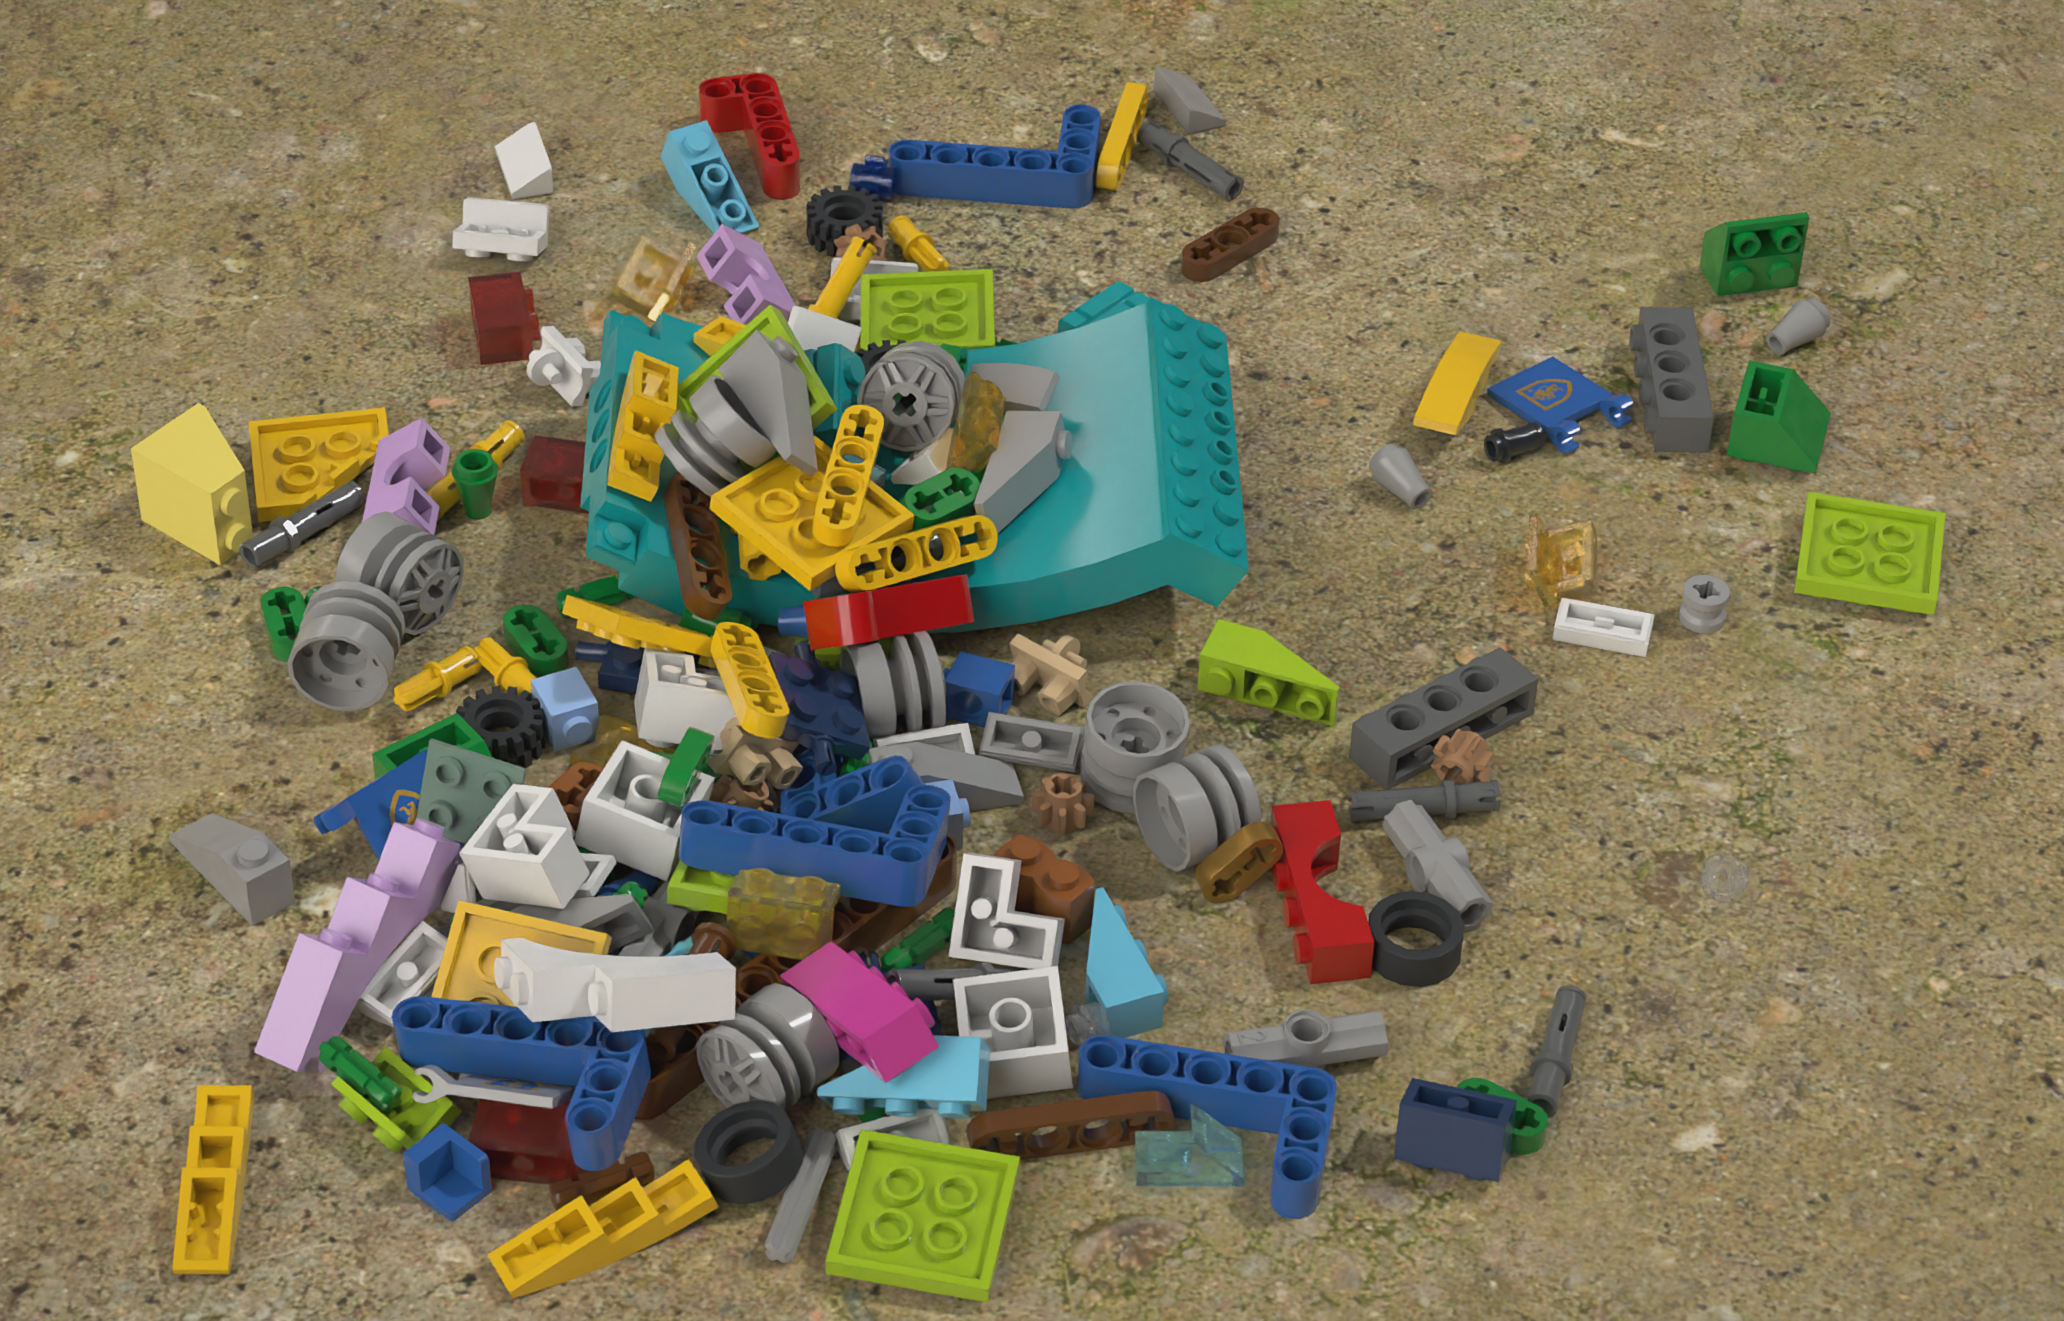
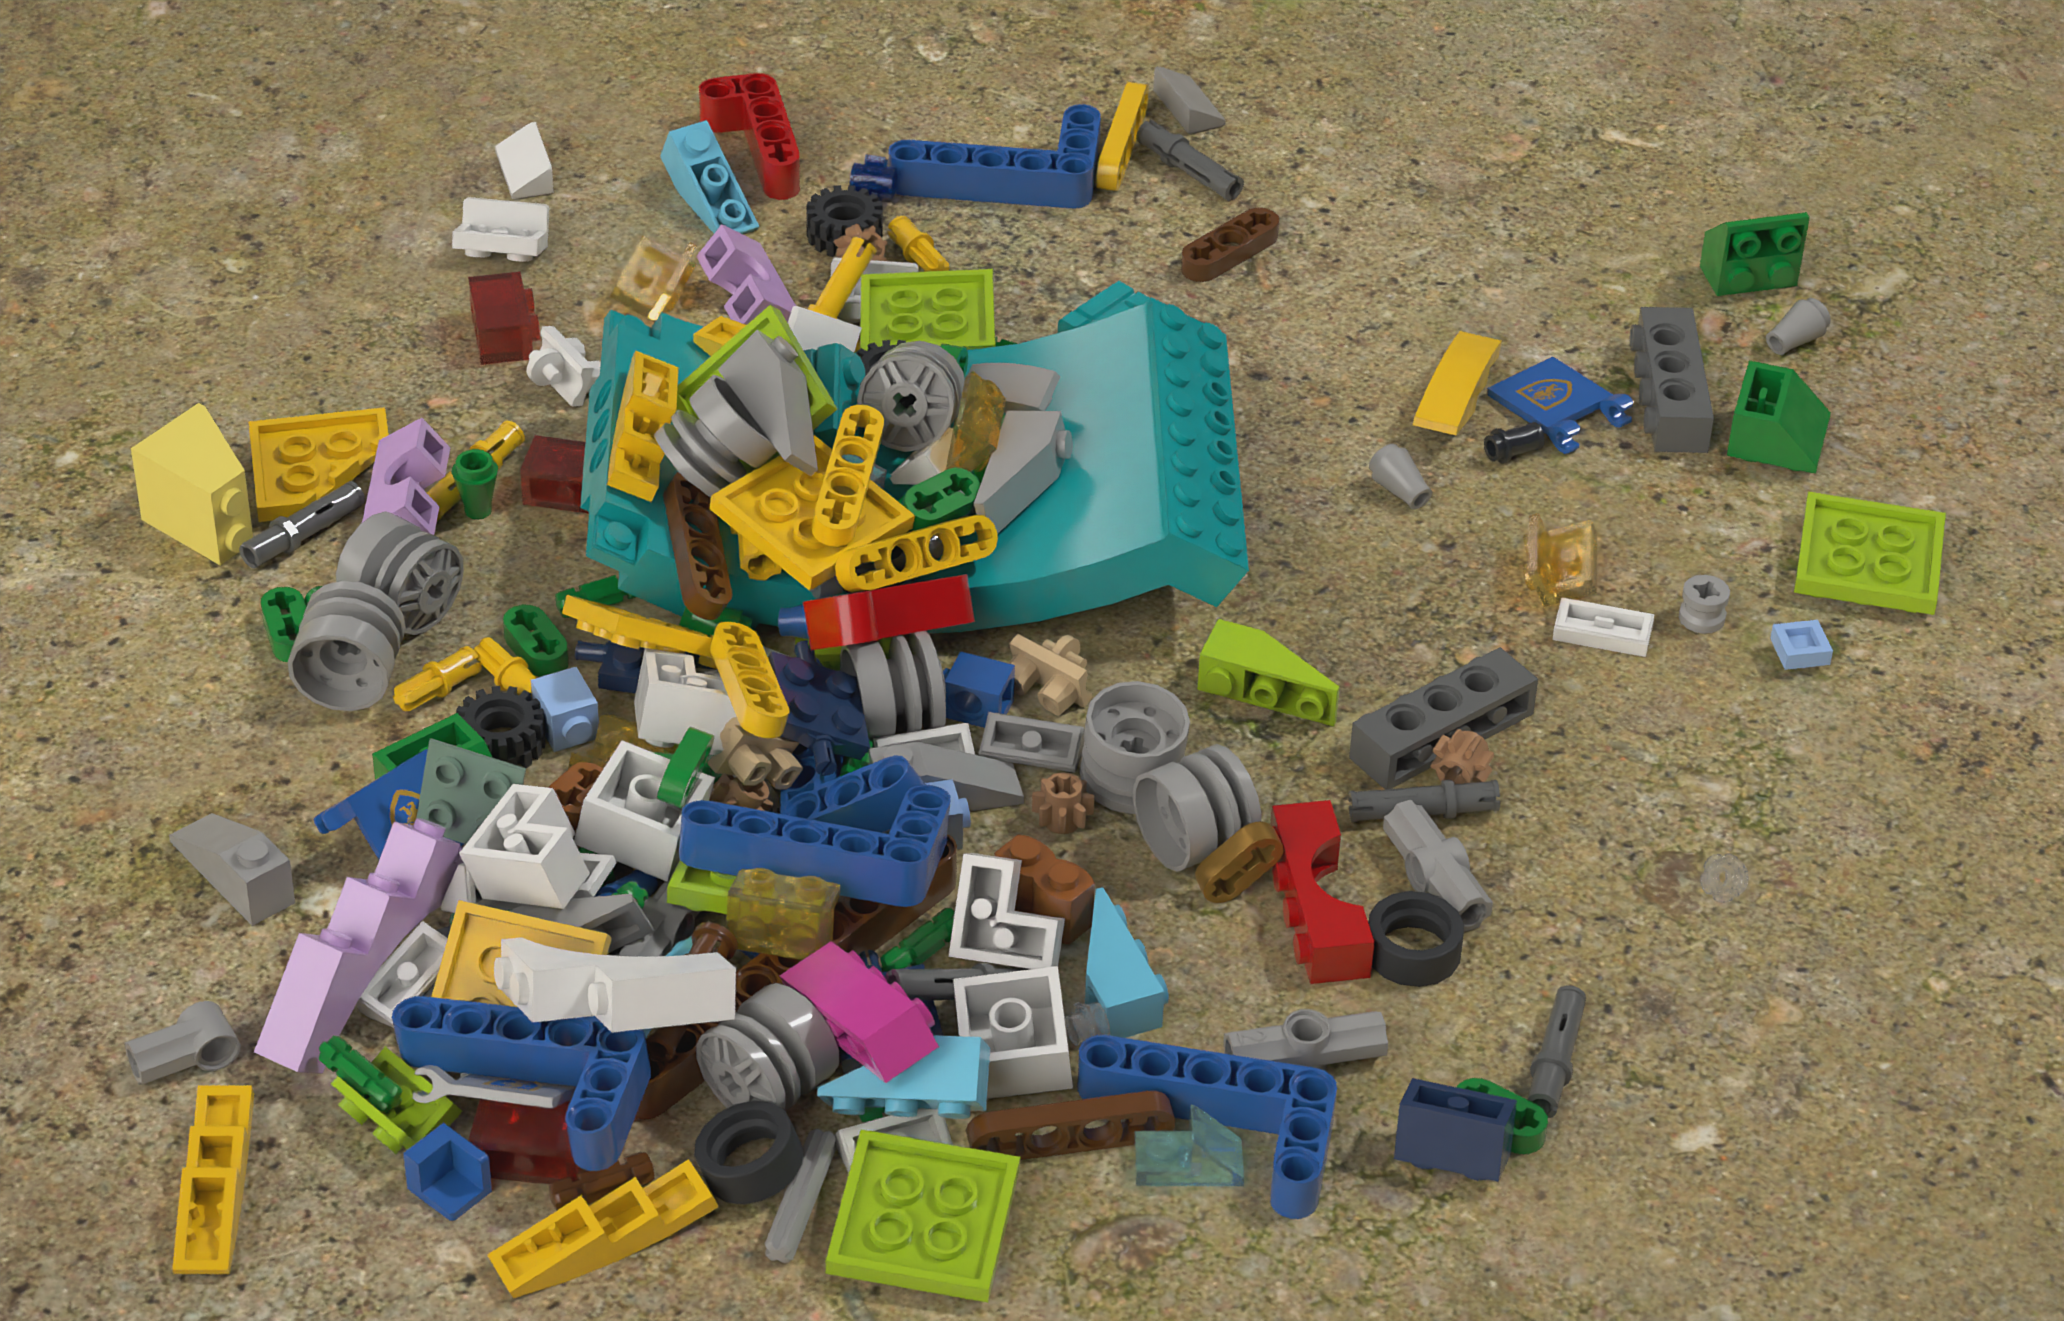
none -> light grey piece [124,1001,241,1085]
none -> light blue plate [1770,620,1833,670]

